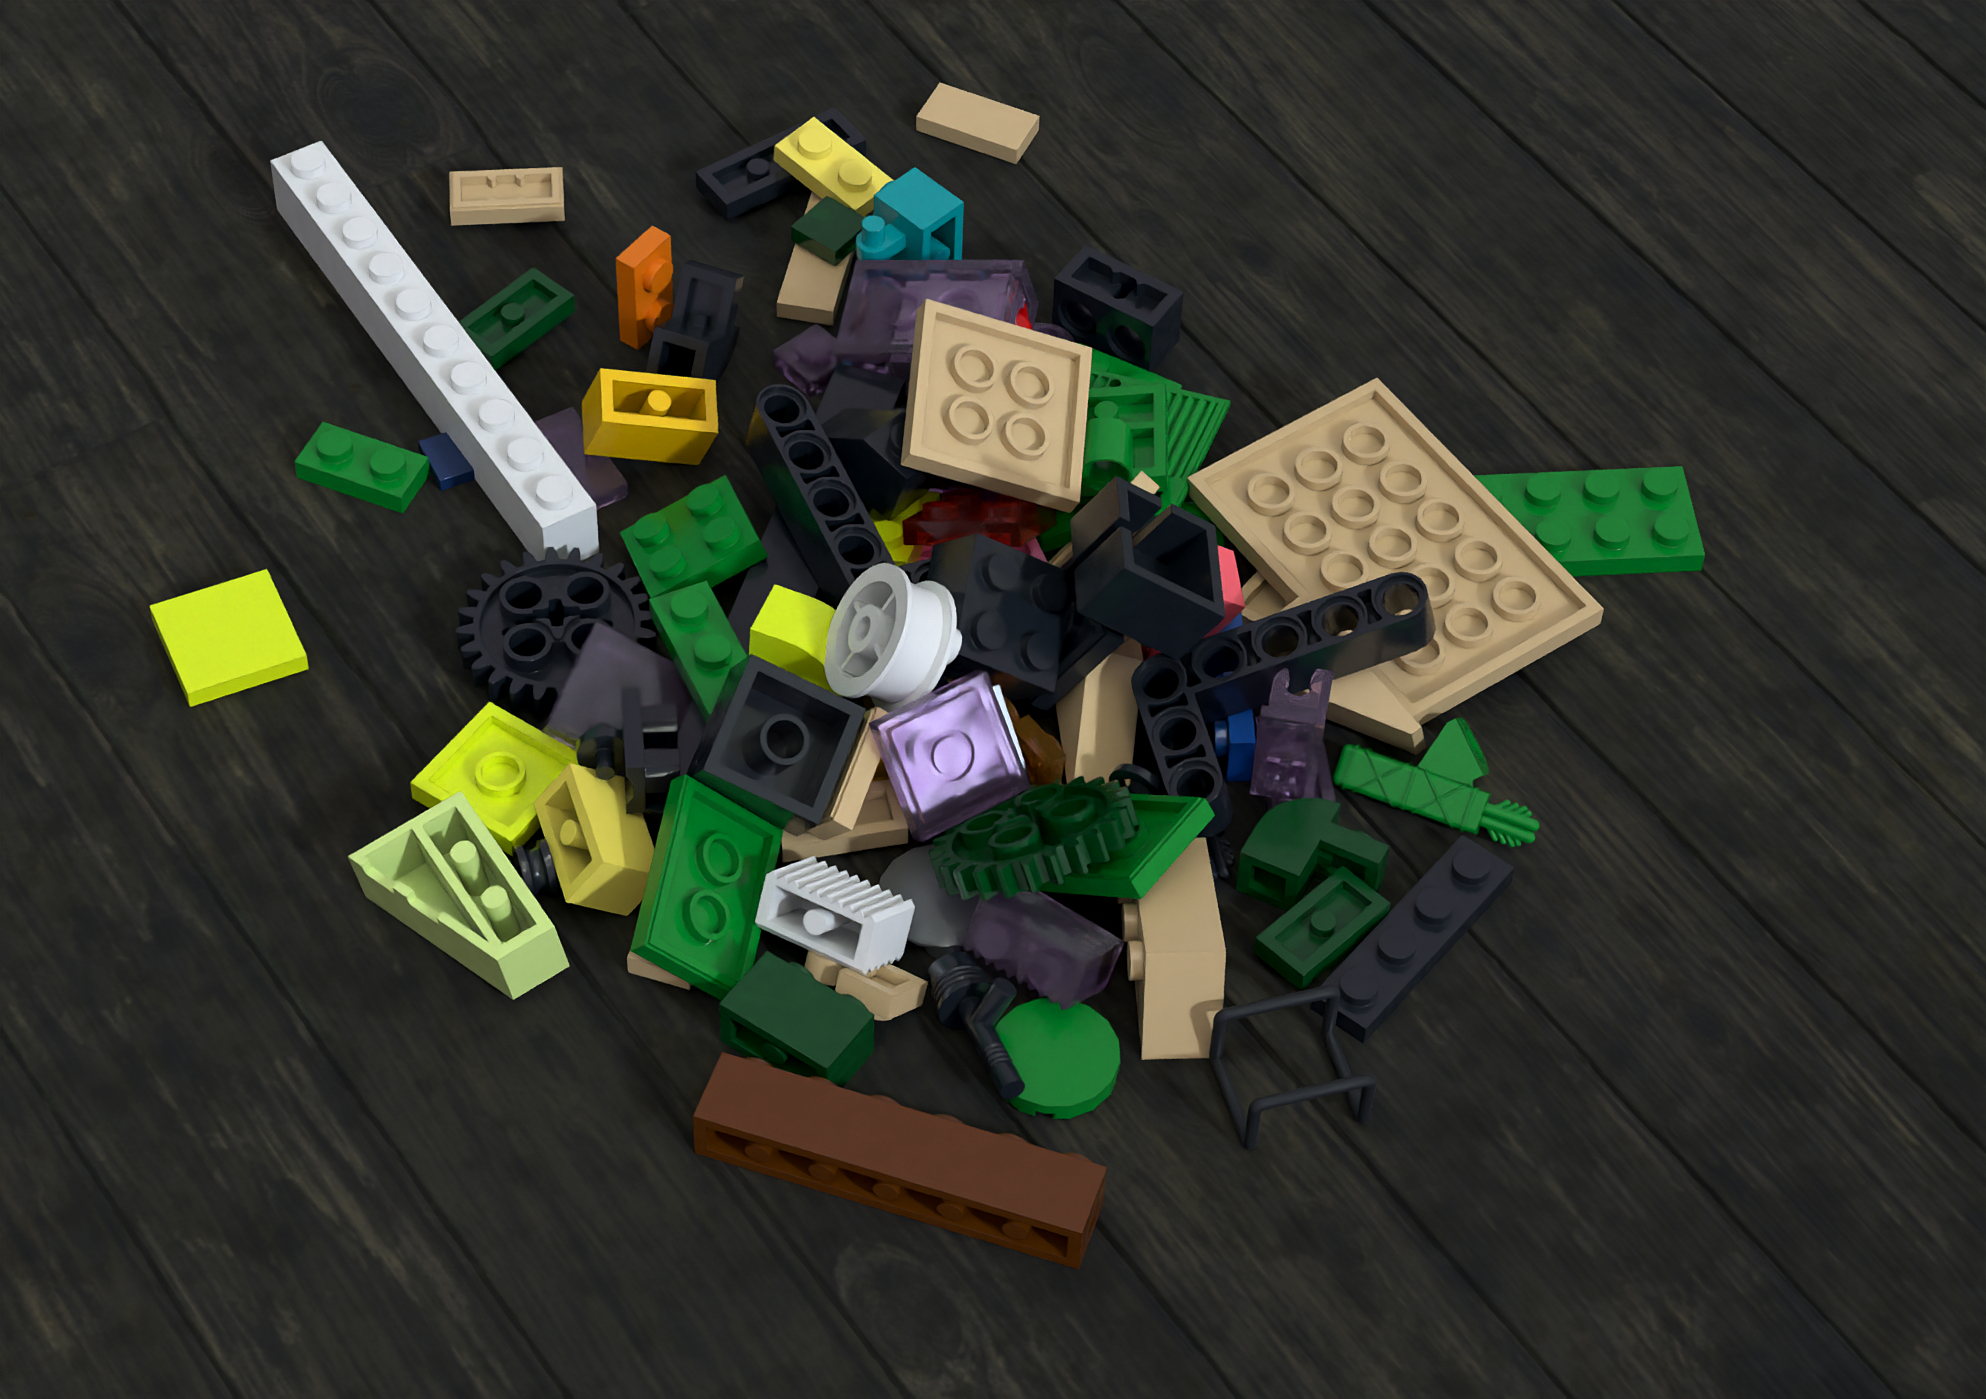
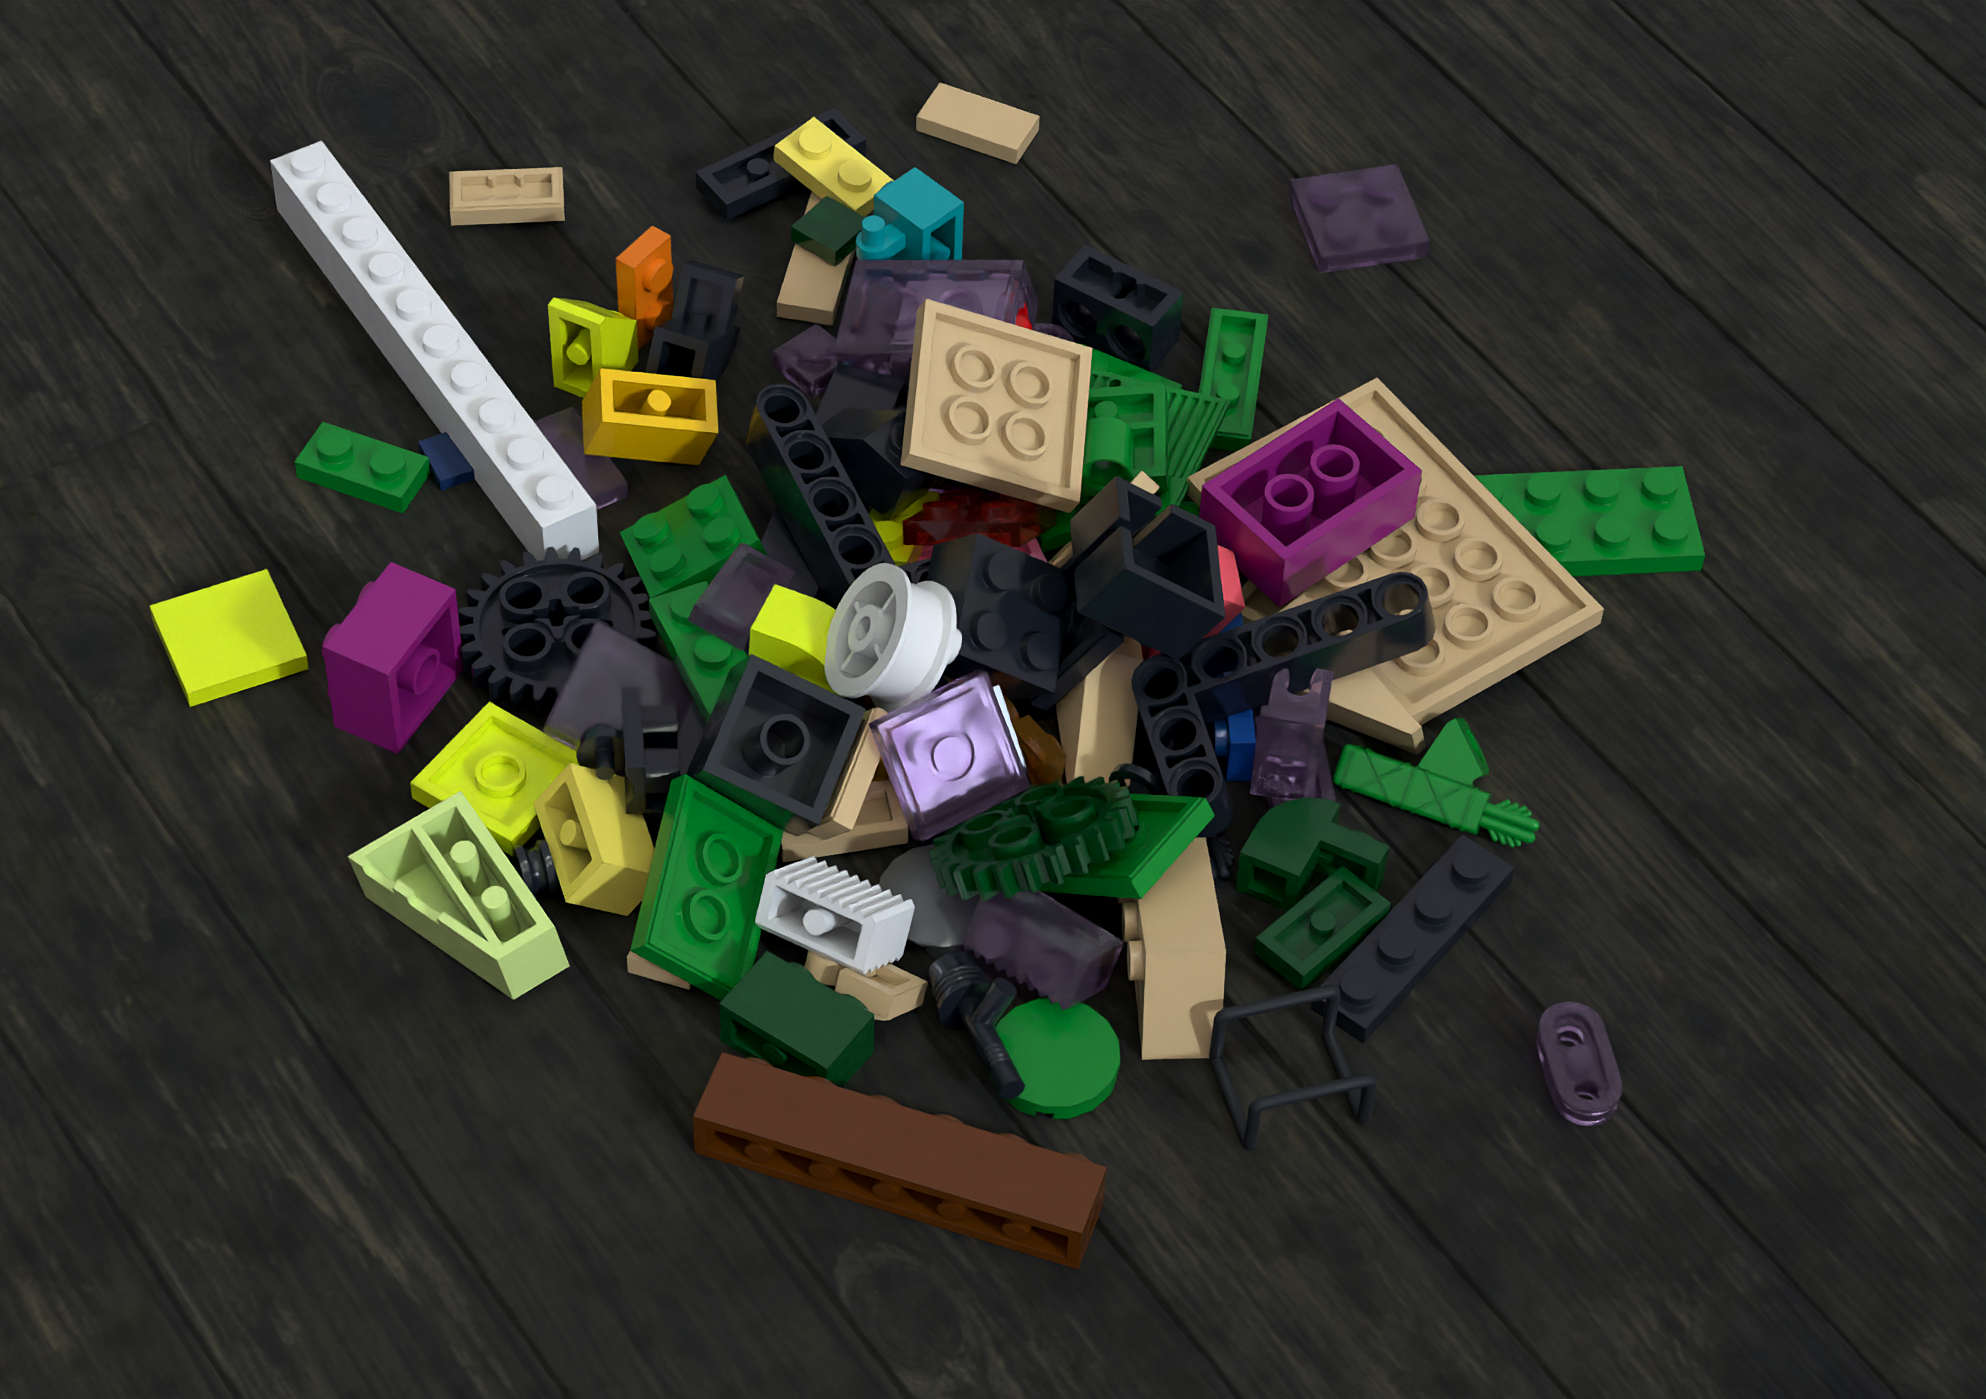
dark green plate [459,267,575,371] -> none
none -> magenta brick [322,562,464,754]
none -> neon yellow slope [548,297,639,398]
none -> clear purple tile [688,542,795,651]
none -> green tile [1199,308,1268,452]
none -> magenta brick [1199,398,1422,607]
none -> clear purple plate [1289,164,1430,273]
none -> clear purple plate [1536,1002,1622,1126]

